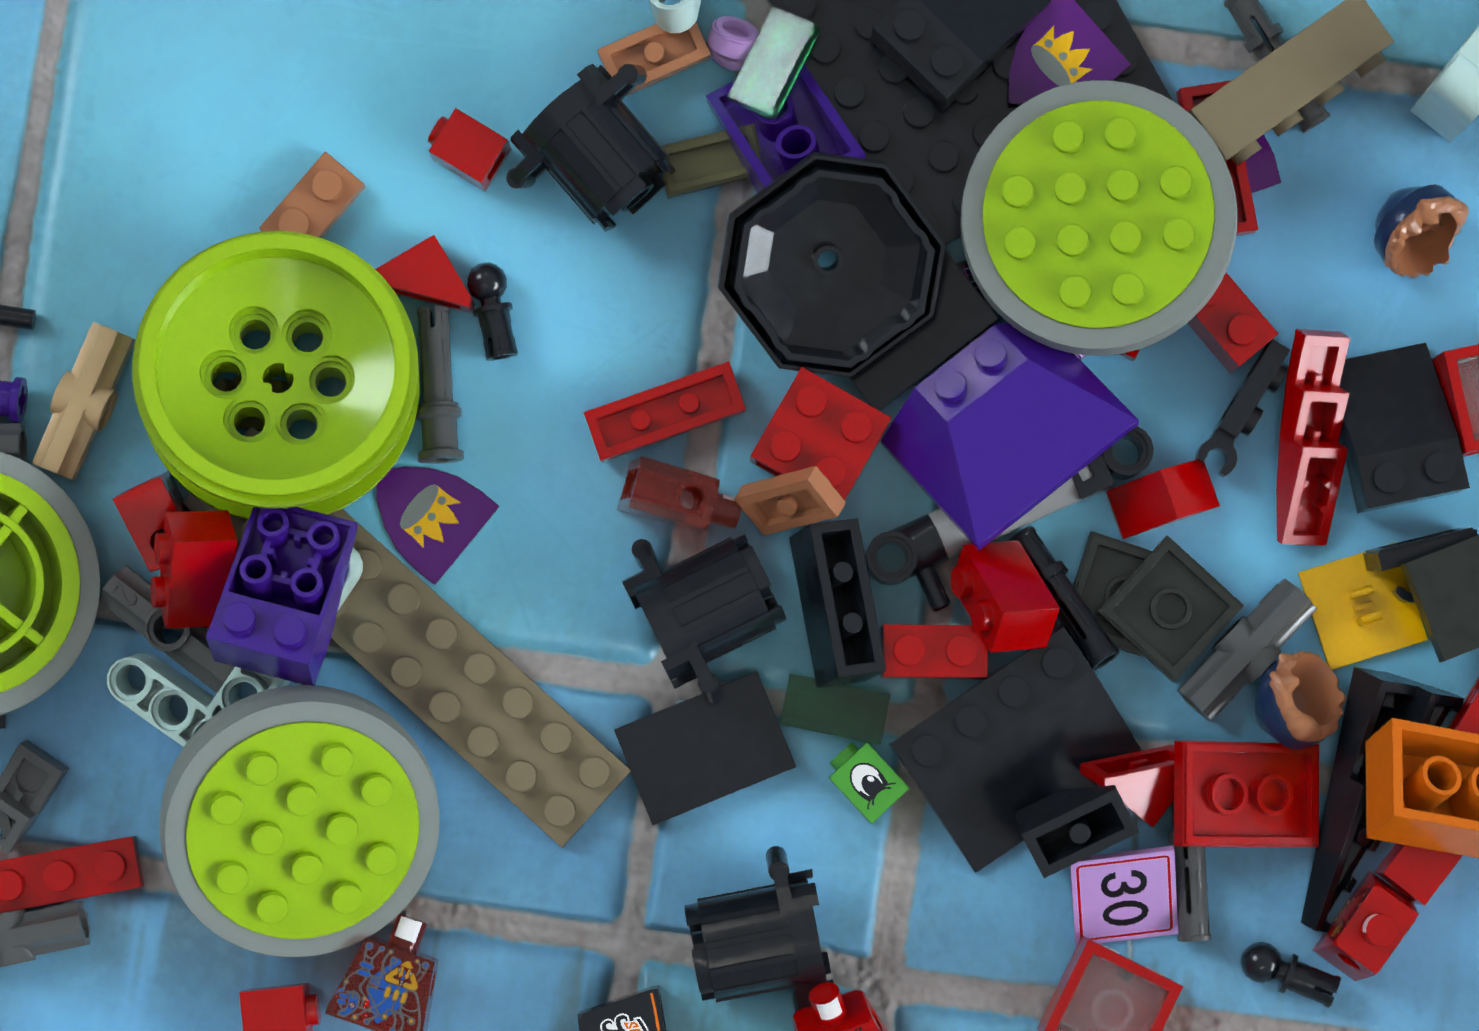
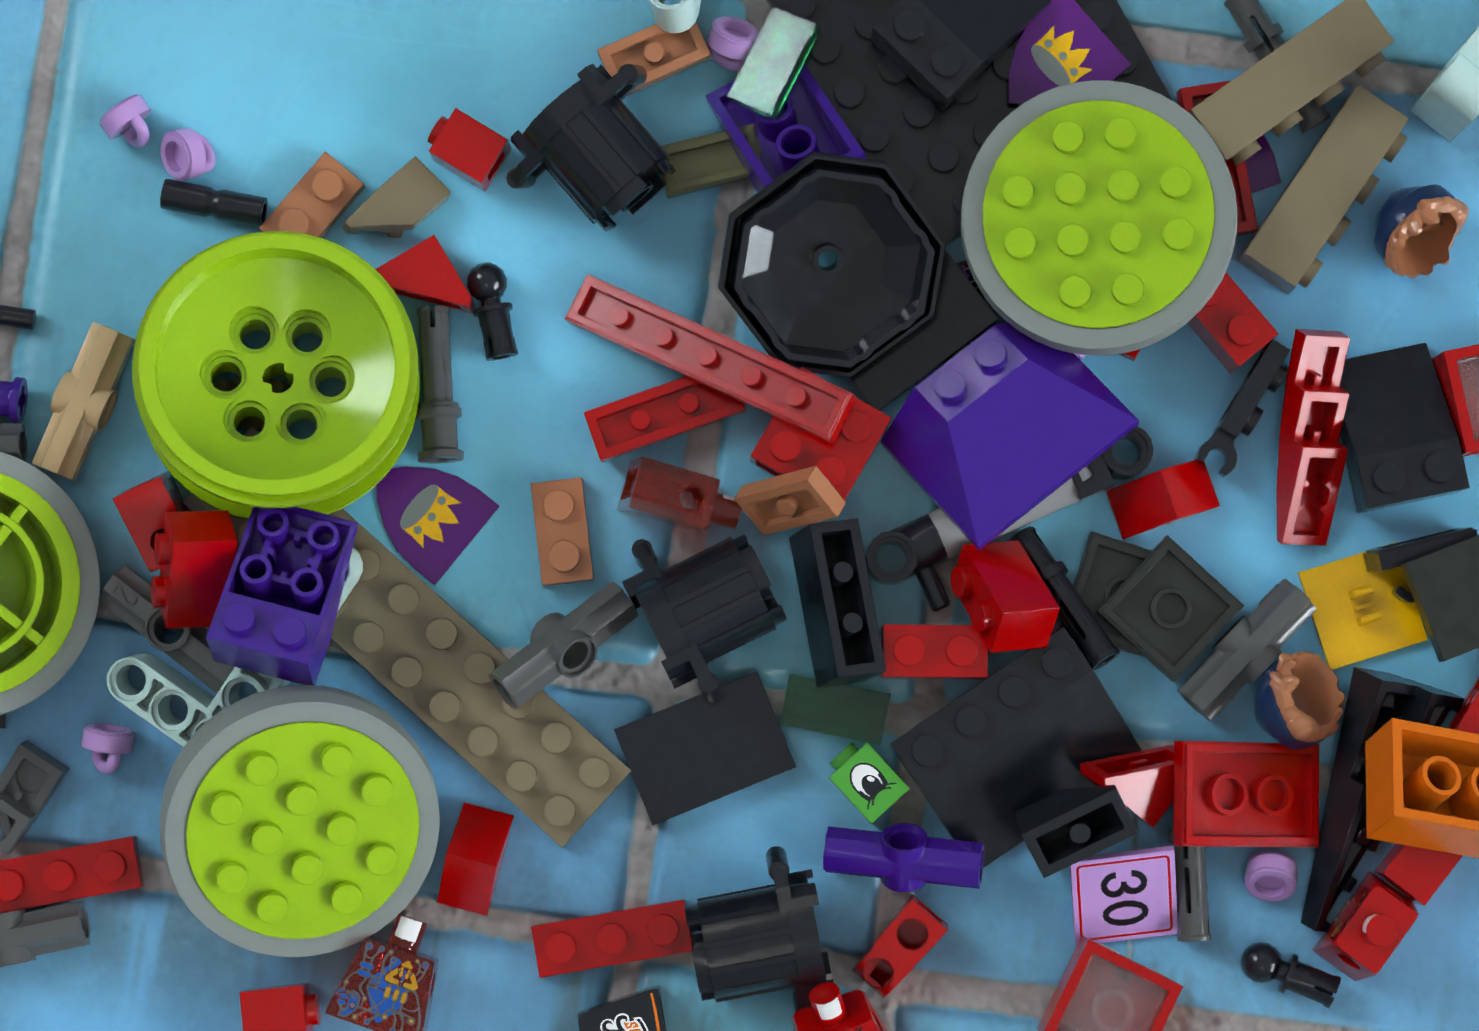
none -> lavender tile [81,723,136,774]
none -> lavender tile [99,94,152,148]
none -> lavender tile [160,128,216,181]
none -> black piece [160,179,268,227]
none -> dark tan slope [342,156,451,238]
none -> red slope [437,802,514,916]
none -> dark grey piece [488,581,639,710]
none -> nougat plate [531,477,594,586]
none -> red plate [531,899,693,978]
none -> red tile [565,274,857,444]
none -> dark purple piece [823,823,985,892]
none -> red leg [852,894,948,998]
none -> dark tan brick [1237,85,1410,295]
none -> lavender tile [1245,849,1298,902]

